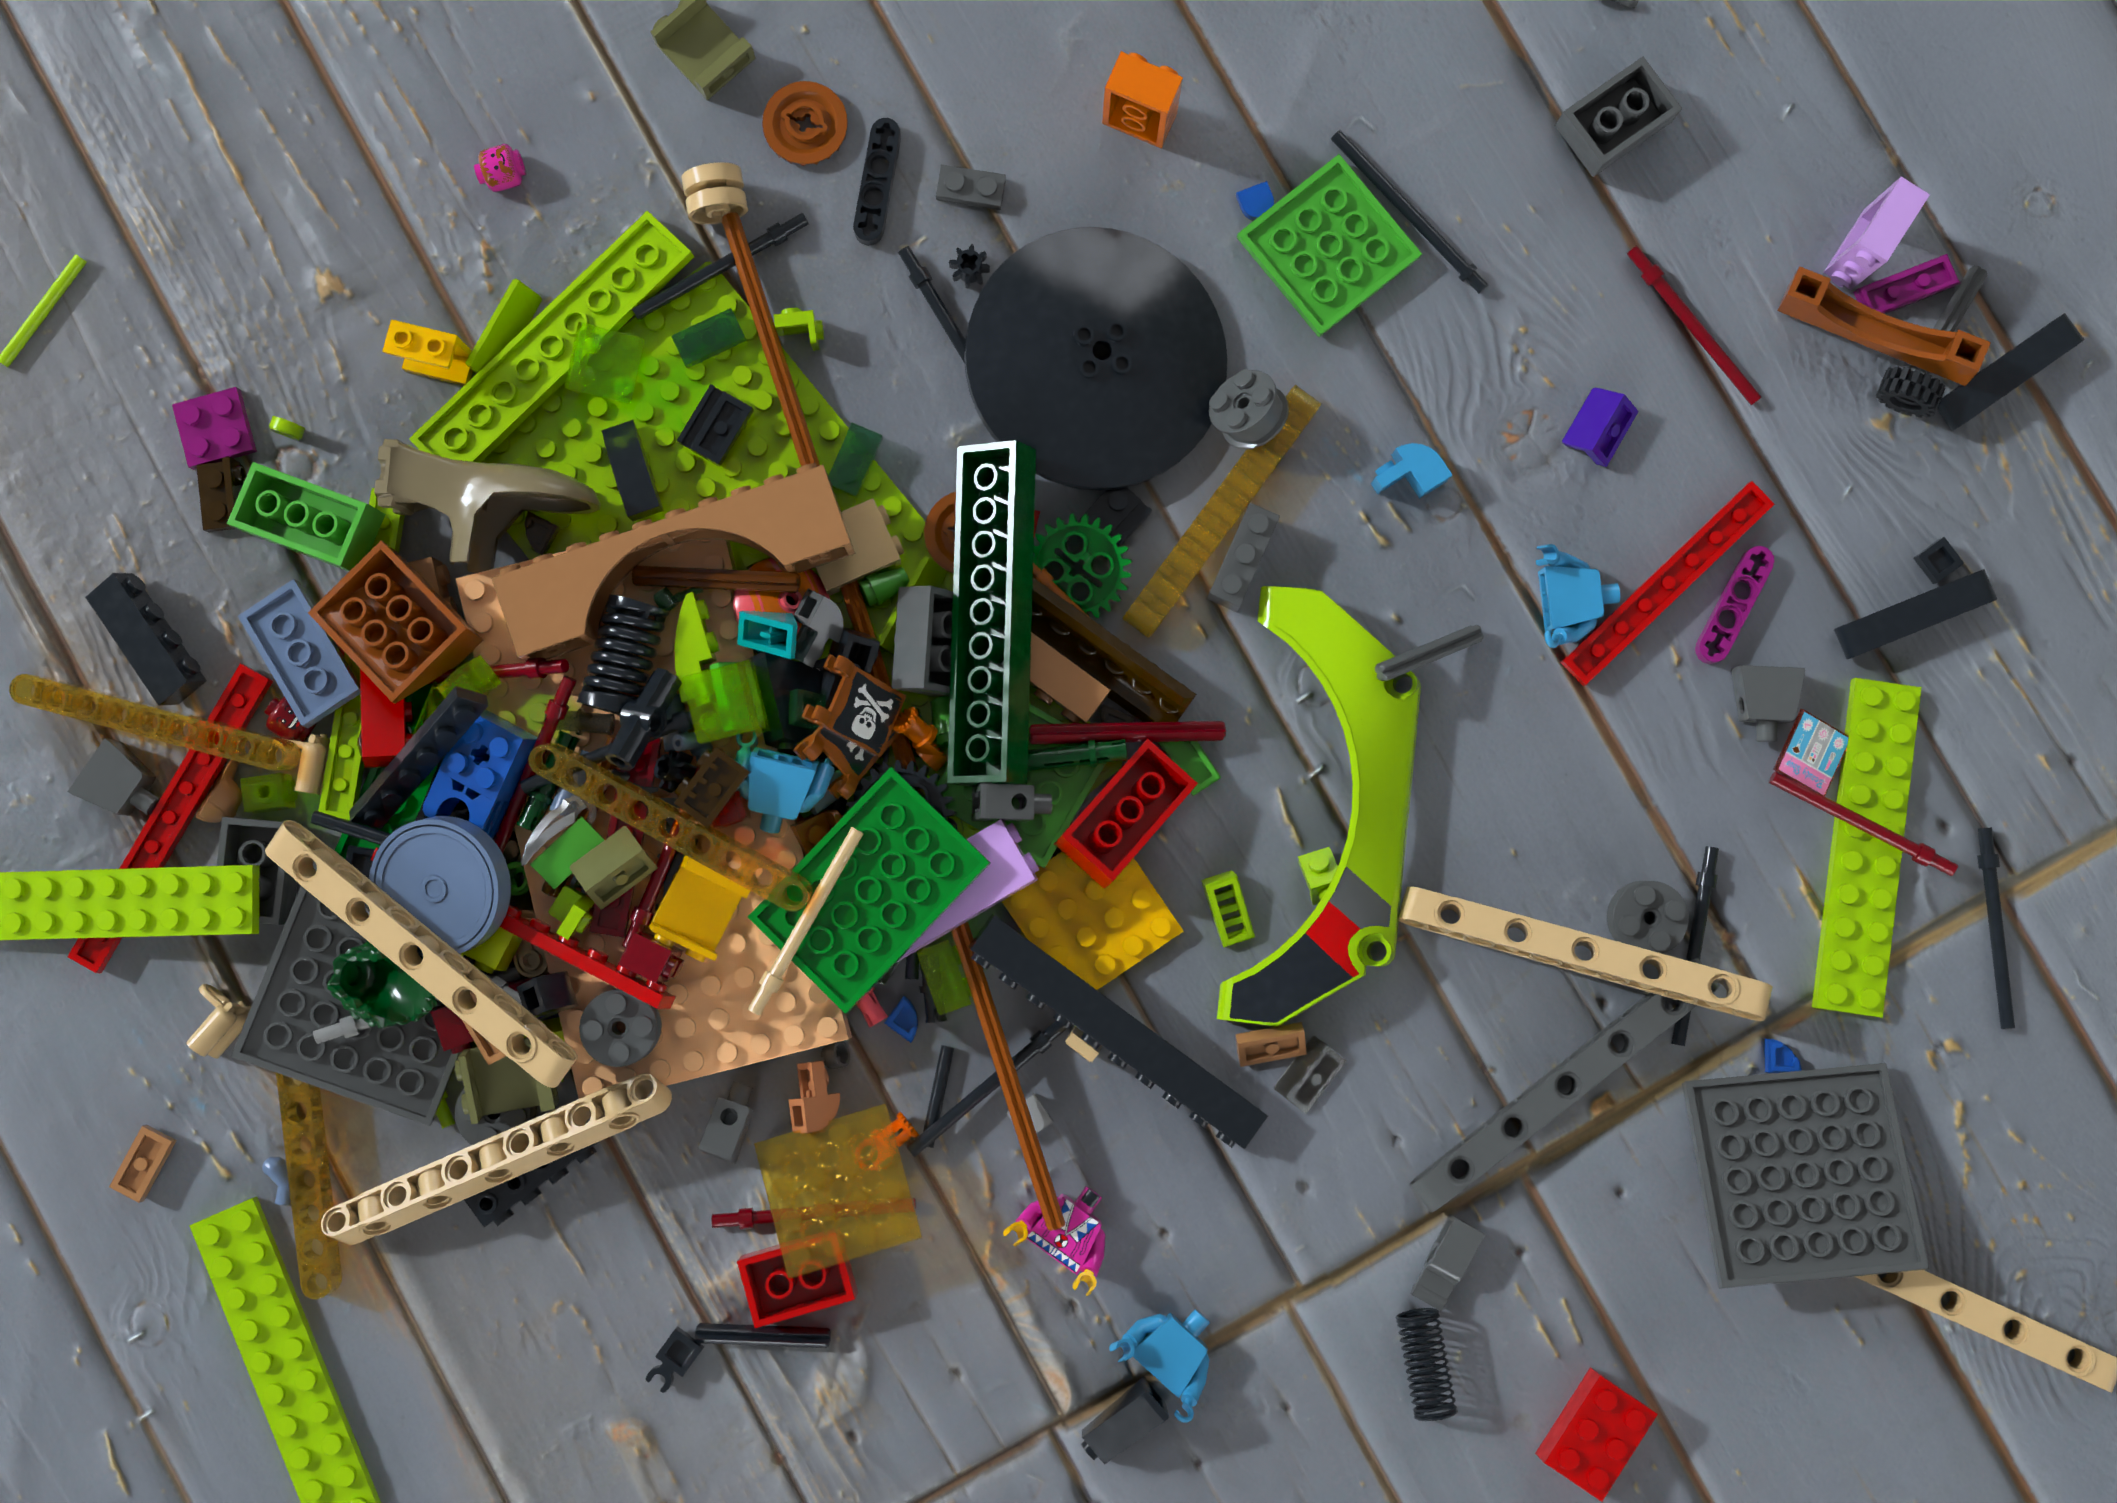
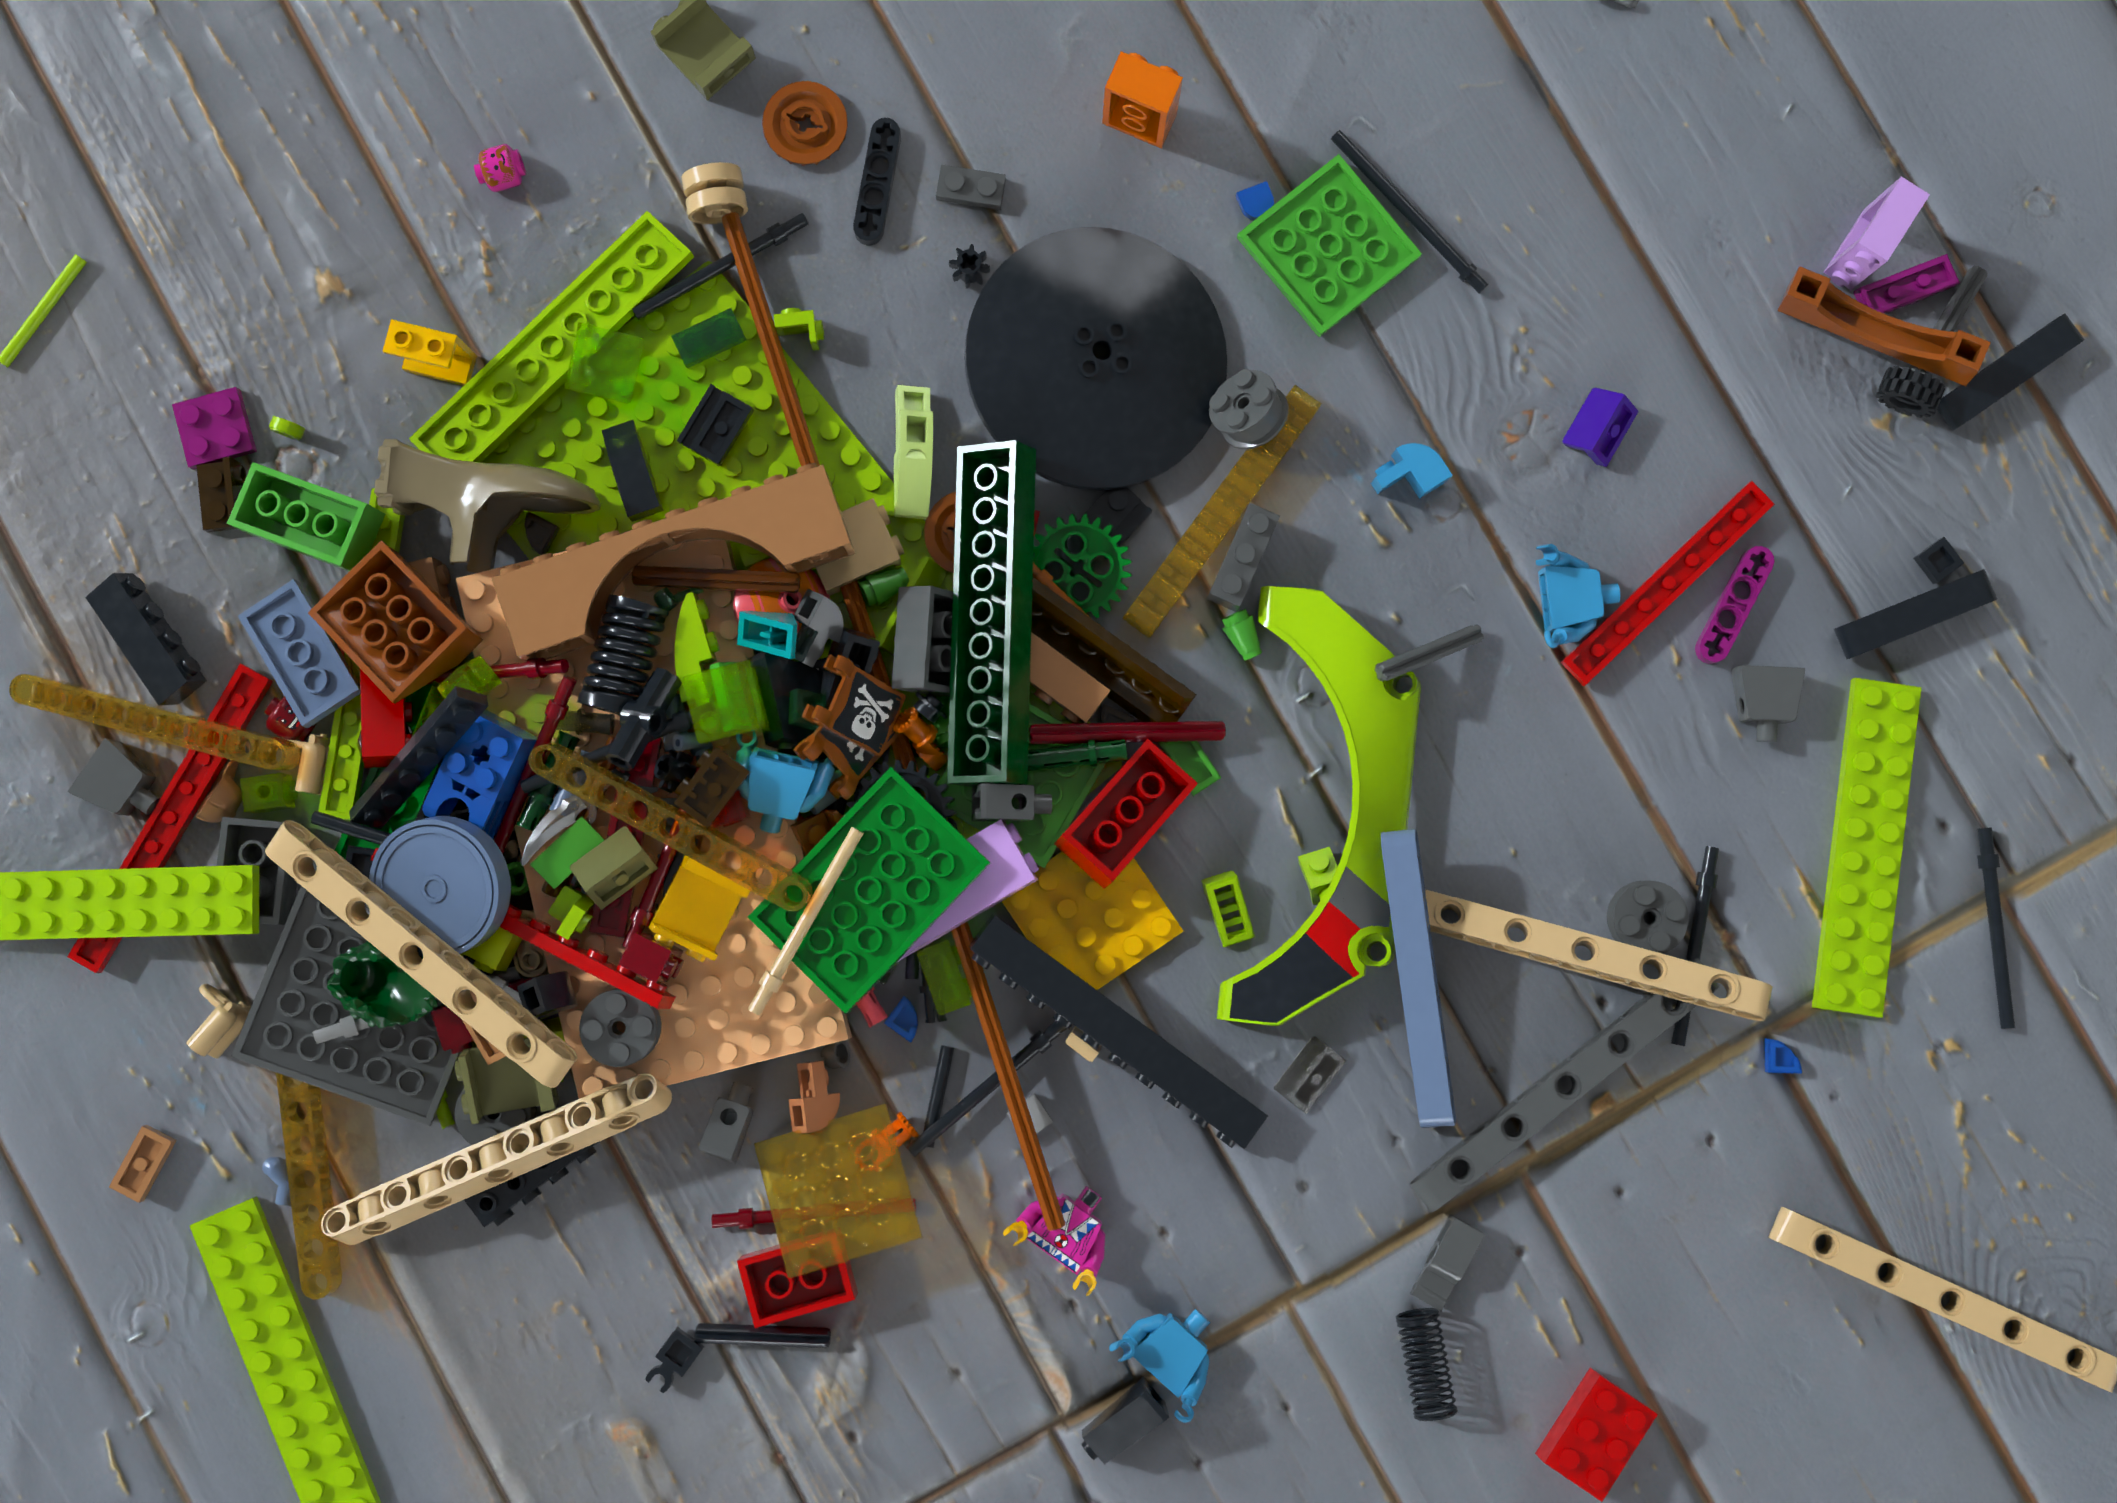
lime slope [466,278,542,373] -> none
clear green plate [829,423,883,498] -> none
black bar [898,246,965,364] -> none
medium nougat plate [1235,1022,1307,1067] -> none
dark grey brick [1555,56,1682,177] -> none
dark red bar [1627,245,1762,405] -> none
dark grey plate [1682,1063,1929,1289] -> none
dark red bar [1769,771,1958,876] -> none
piece [1773,709,1849,796] -> none
none -> yellowish green slope [894,385,933,519]
none -> black plate [914,692,948,723]
none -> bright green cone [1222,609,1262,661]
none -> sand blue beam [1381,829,1456,1128]

